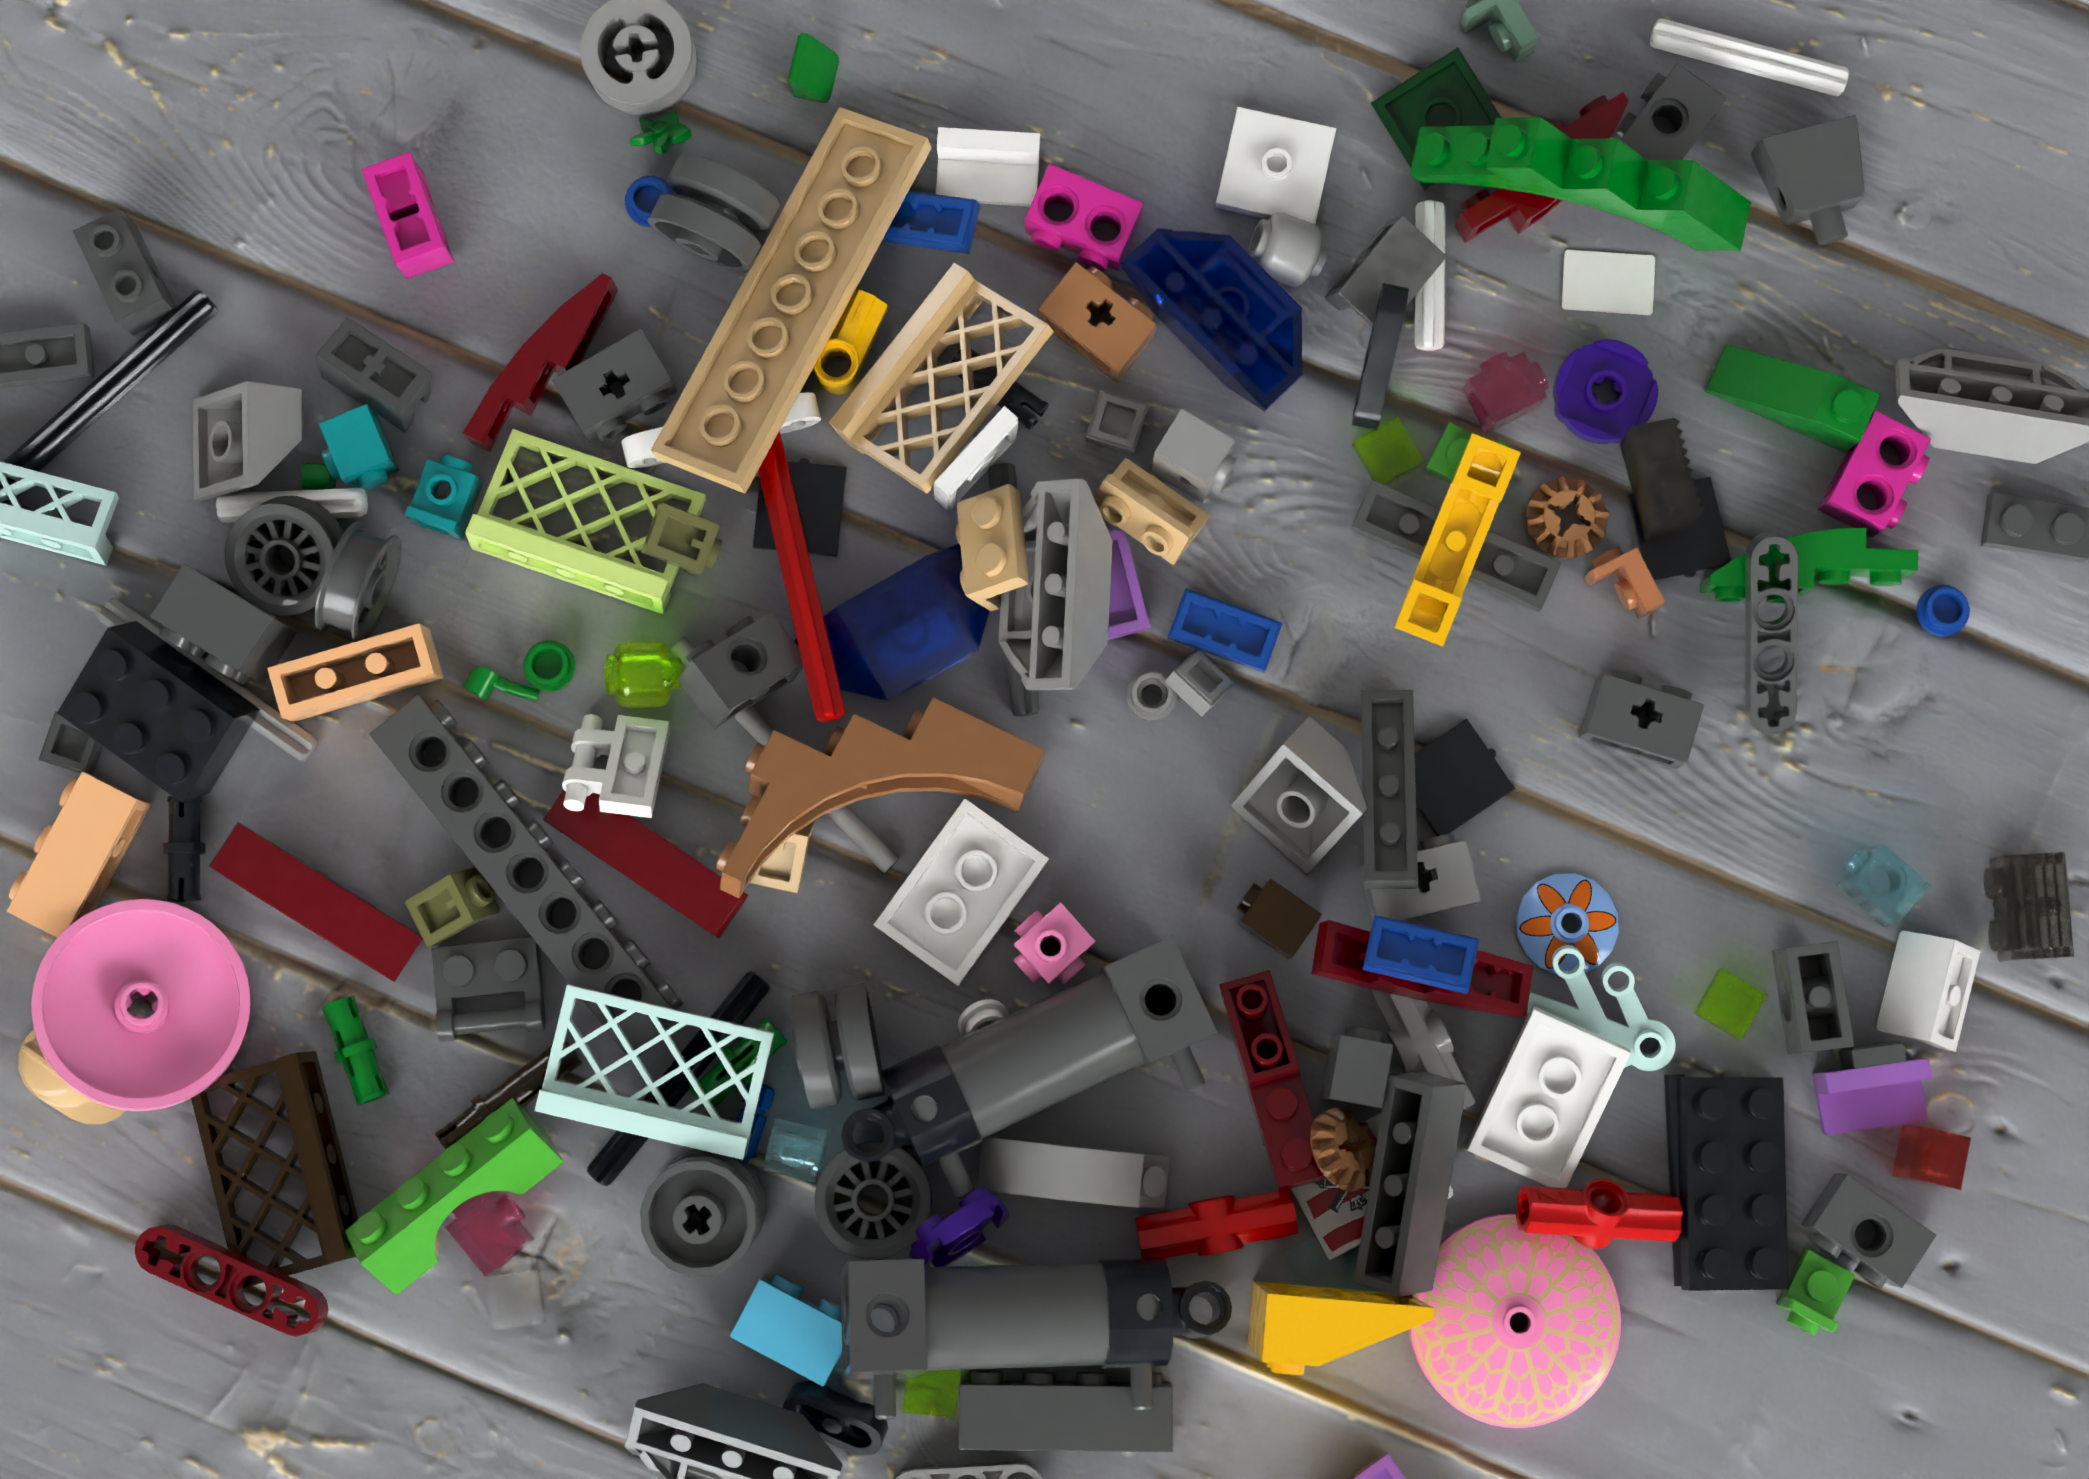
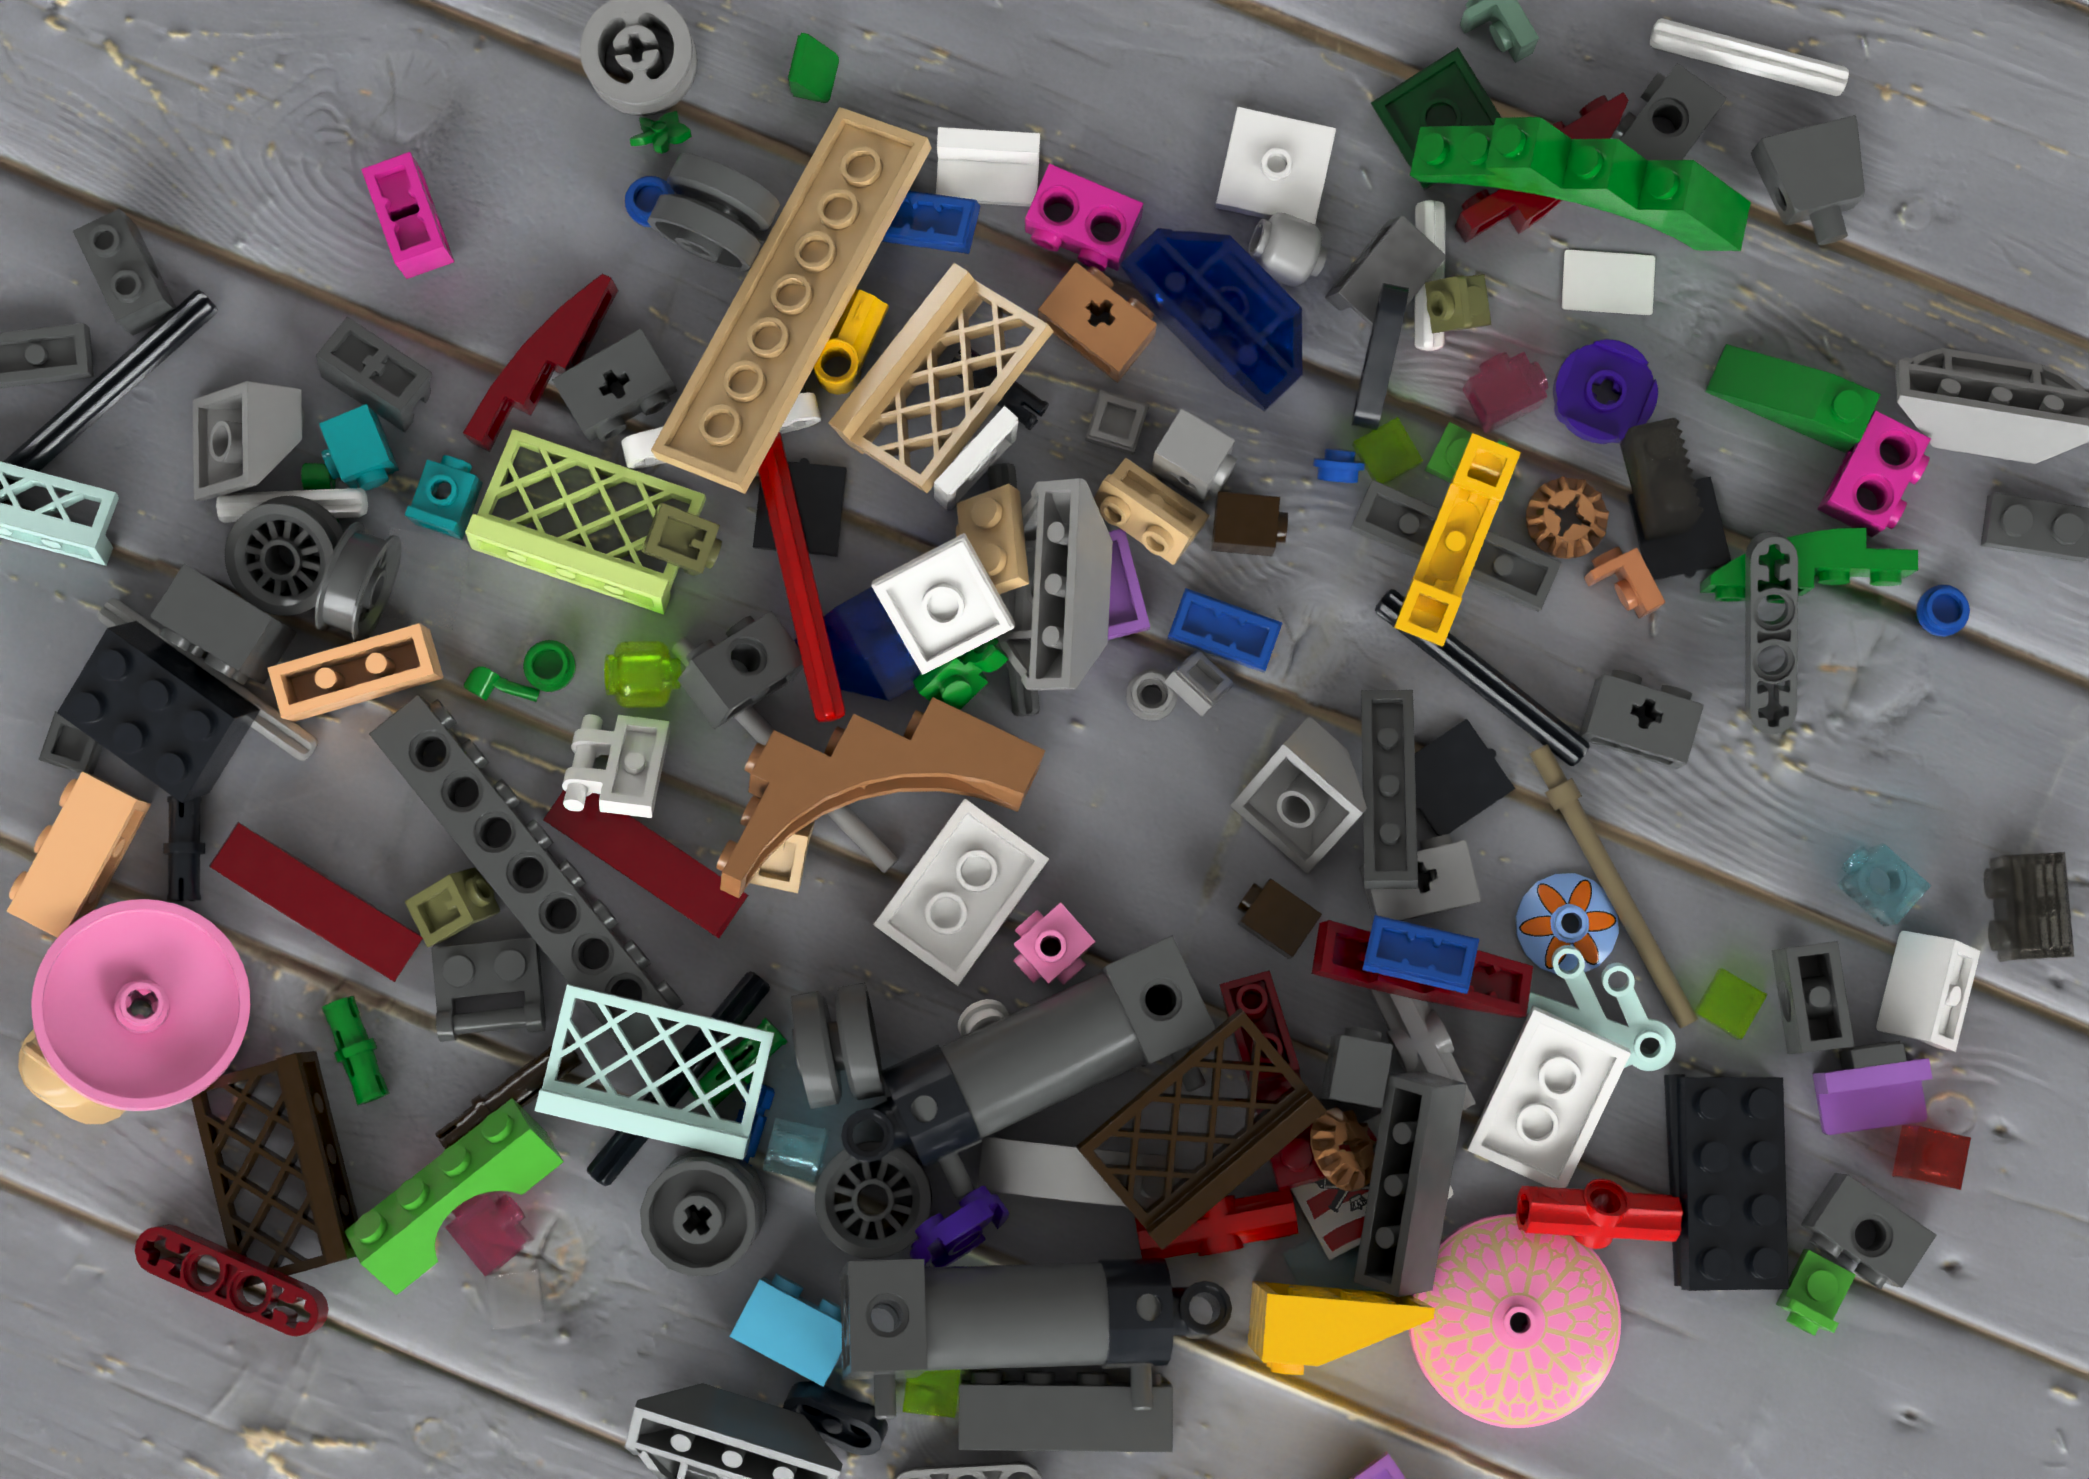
none -> white plate [871,533,1015,675]
none -> green plate [913,637,1009,710]
none -> dark brown fence [1076,1008,1327,1250]
none -> dark brown brick [1211,491,1288,556]
none -> blue plate [1313,449,1365,483]
none -> black axle [1375,589,1590,766]
none -> olive bracket [1425,274,1492,334]
none -> dark tan bar [1529,744,1698,1028]

